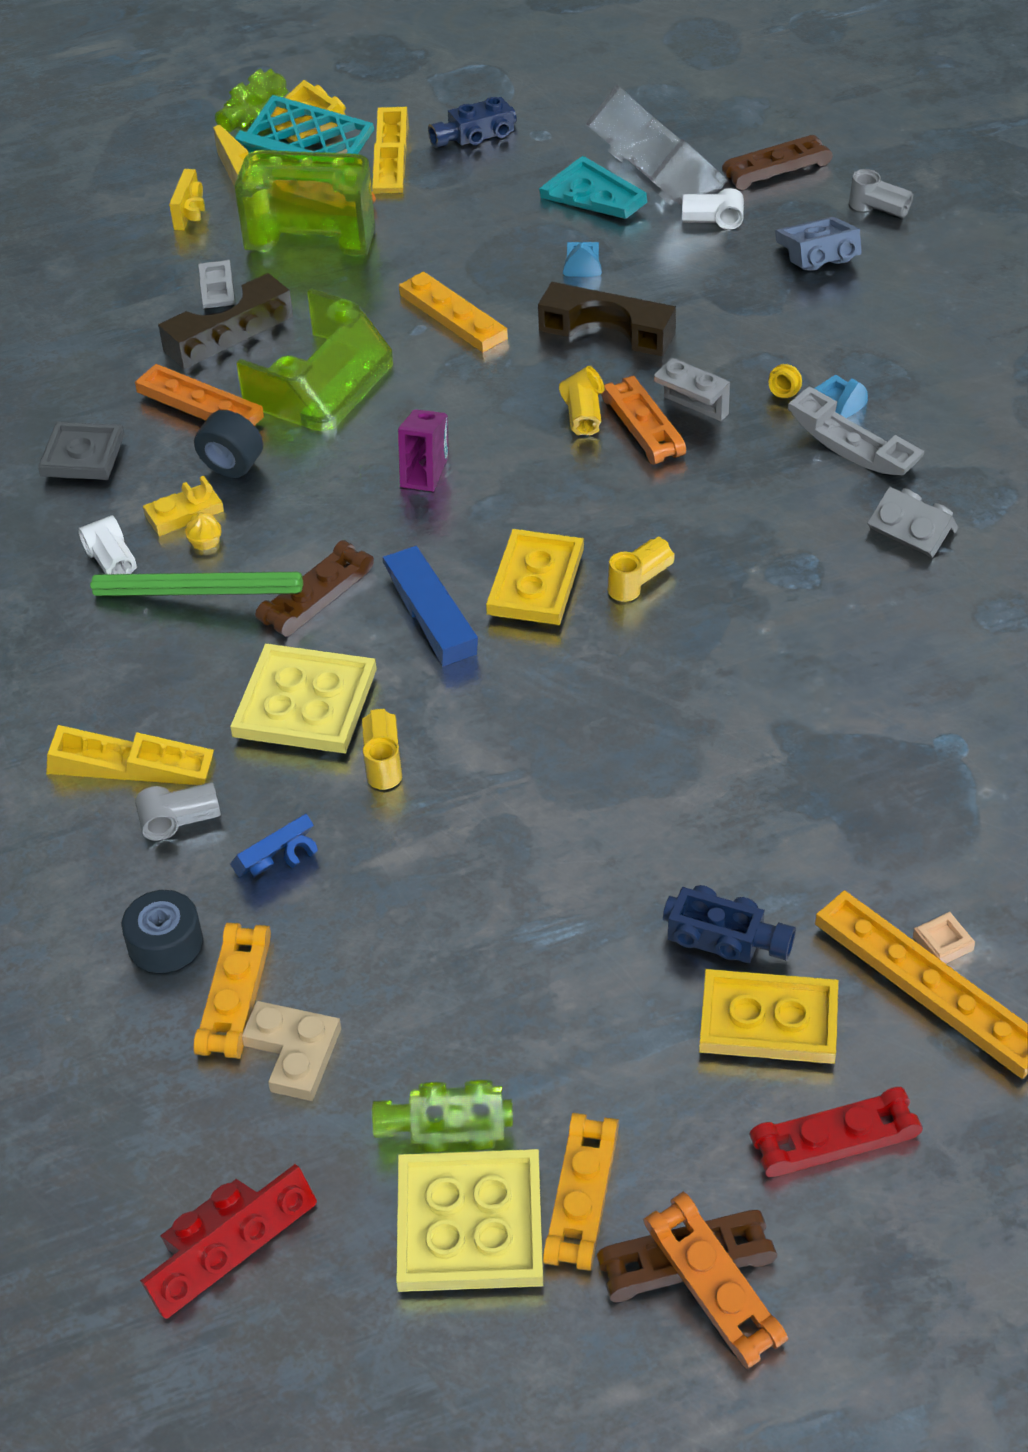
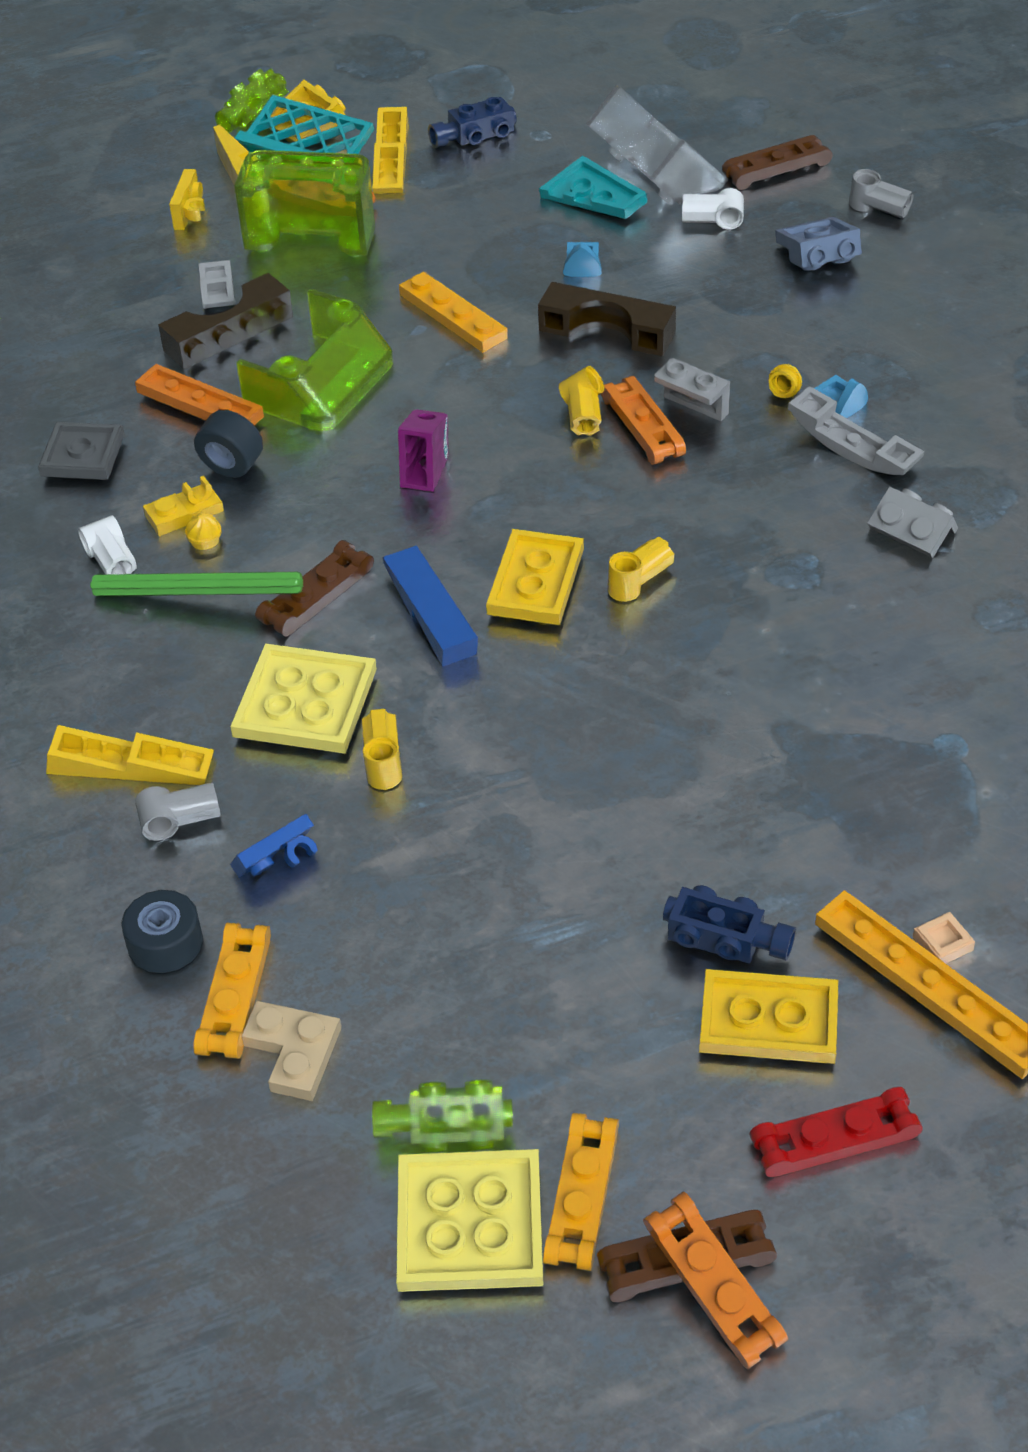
red bracket [140,1164,317,1319] -> none

